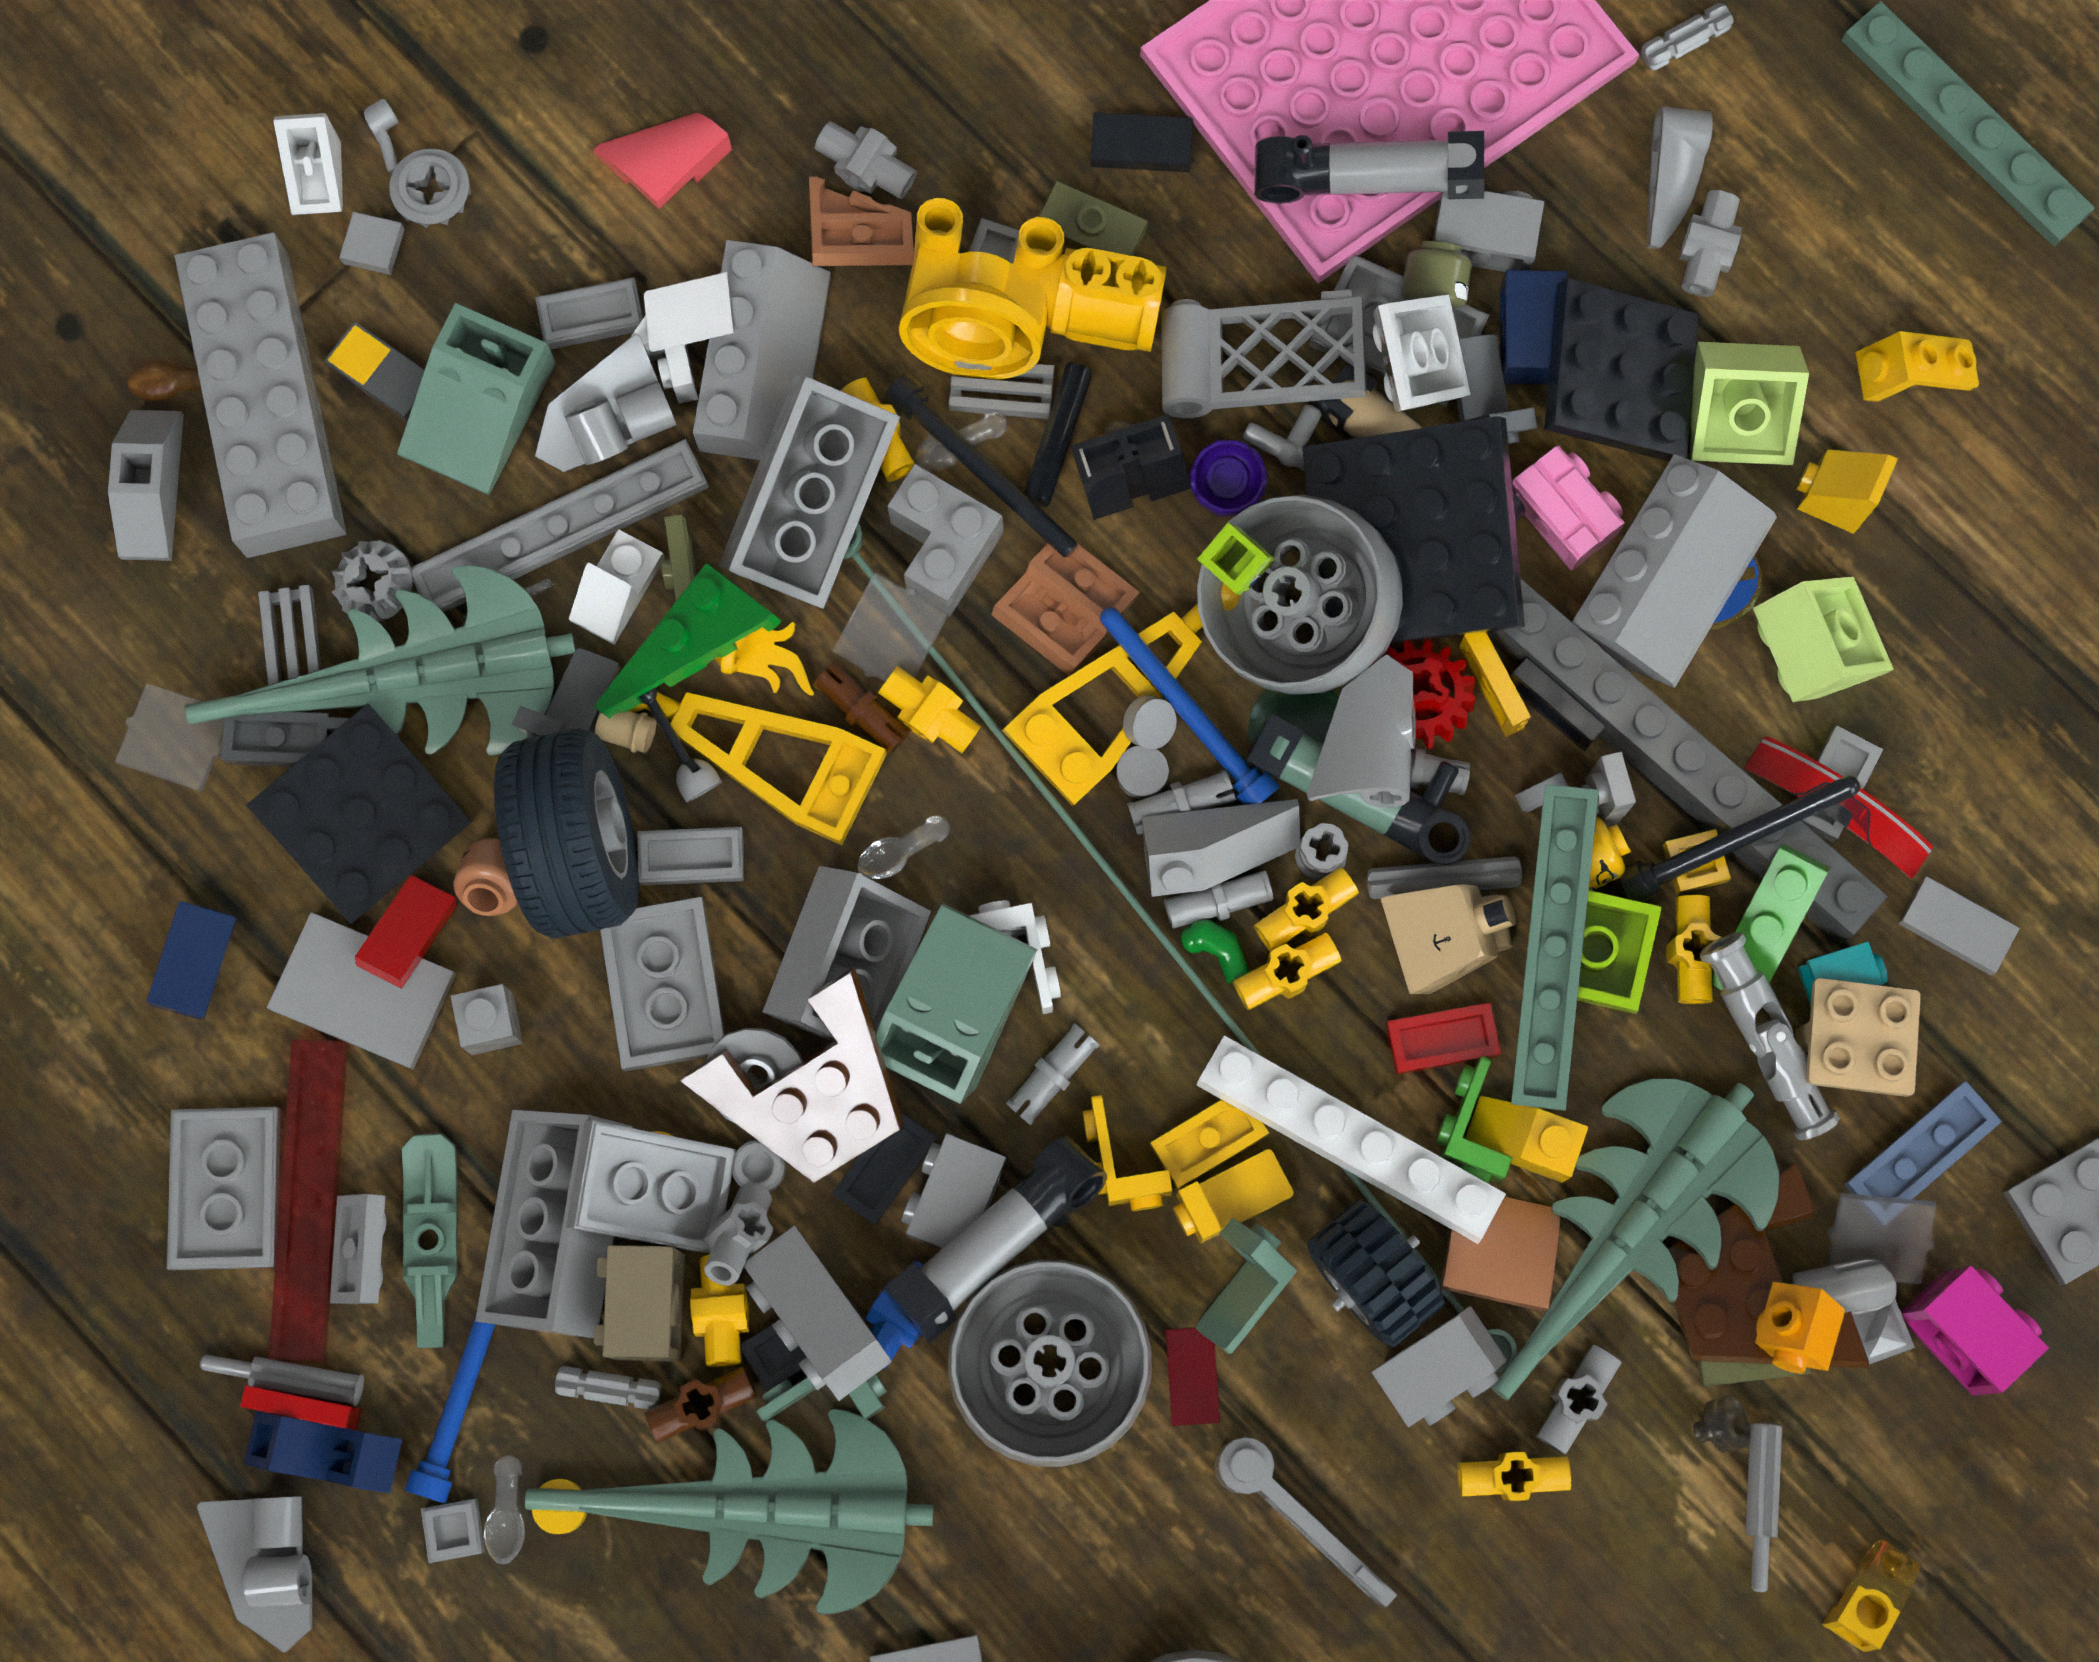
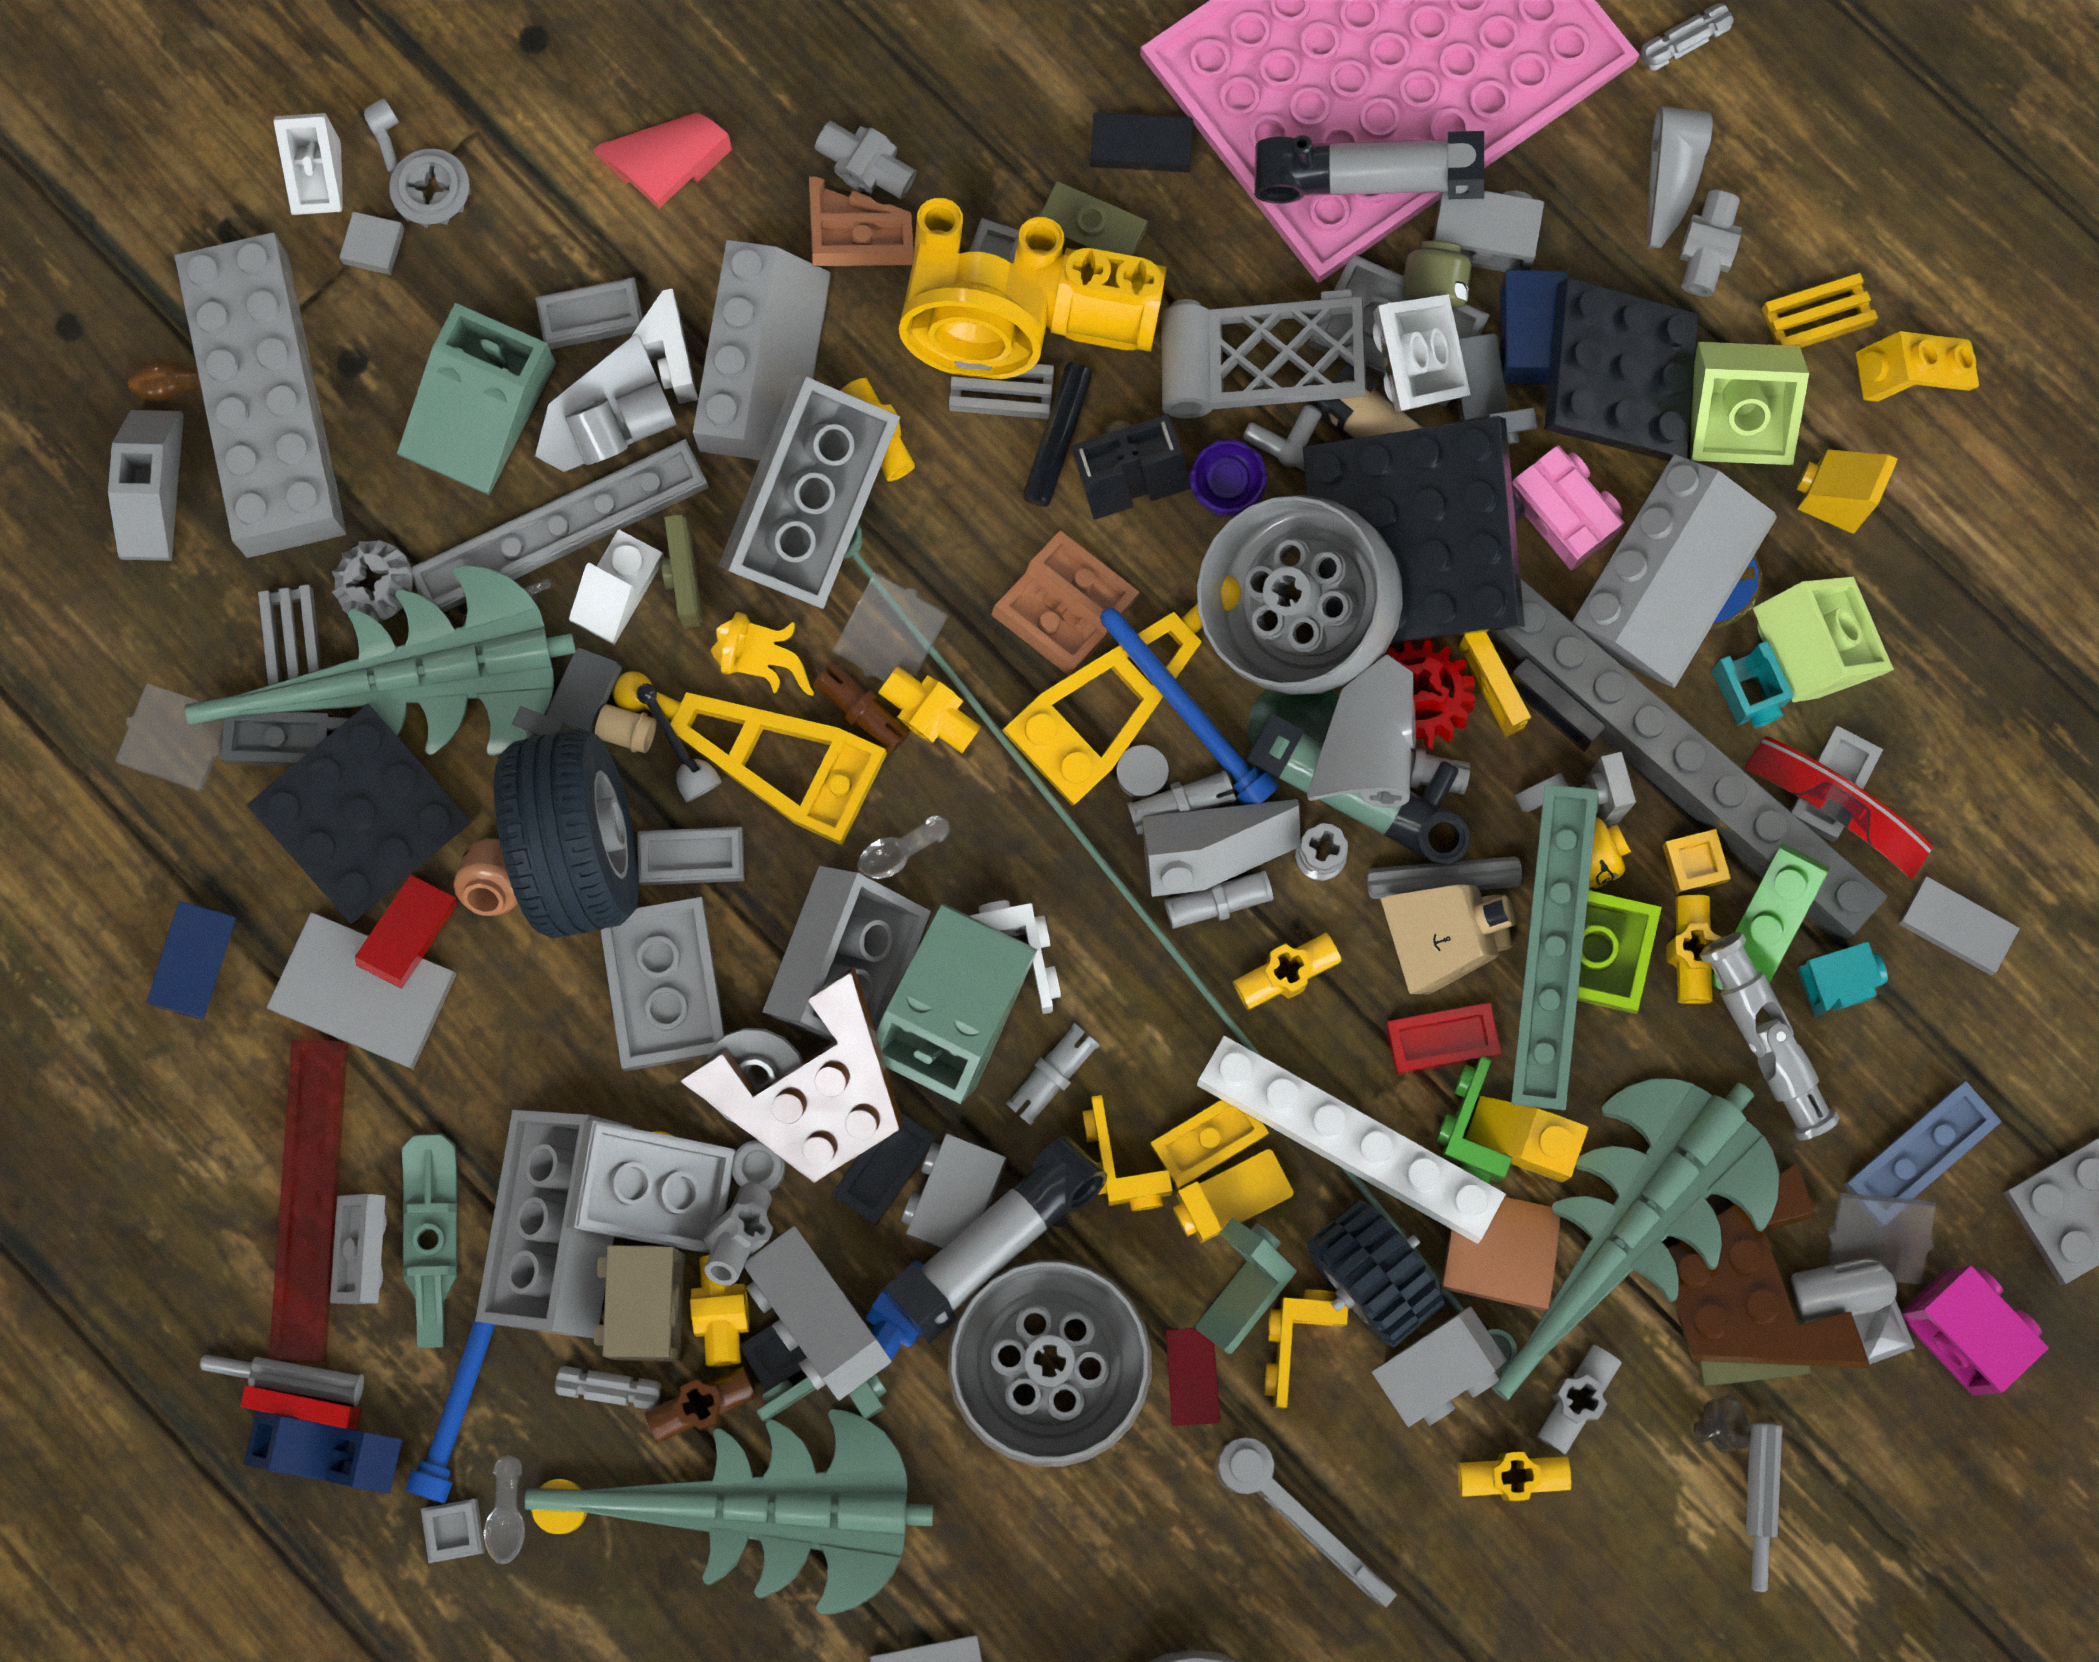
light grey tile [167,1107,281,1270] -> none
light grey panel [197,1496,312,1653] -> none
dark grey tile [324,322,425,422] -> none
light grey brick [451,984,523,1055] -> none
green wing [593,563,781,719] -> none
white sticker [644,272,734,352] -> none
black piece [882,373,1077,557] -> none
light grey brick [888,464,1004,617] -> none
clear piece [914,412,1007,470] -> none
light grey tile [1123,695,1177,750] -> none
green arm [1181,919,1250,984] -> none
lime leg [1197,522,1275,595] -> none
yellow axle [1254,867,1359,952] -> none
black piece [1620,776,1860,903] -> none
light orange brick [1755,1282,1845,1374] -> none
tan bracket [1795,978,1921,1097] -> none
leg [1822,1539,1920,1652] -> none
sand green plate [1841,1,2095,247] -> none
none -> yellow bracket [1264,1290,1348,1409]
none -> teal window [1711,641,1794,728]
none -> yellow tile [1761,273,1878,348]

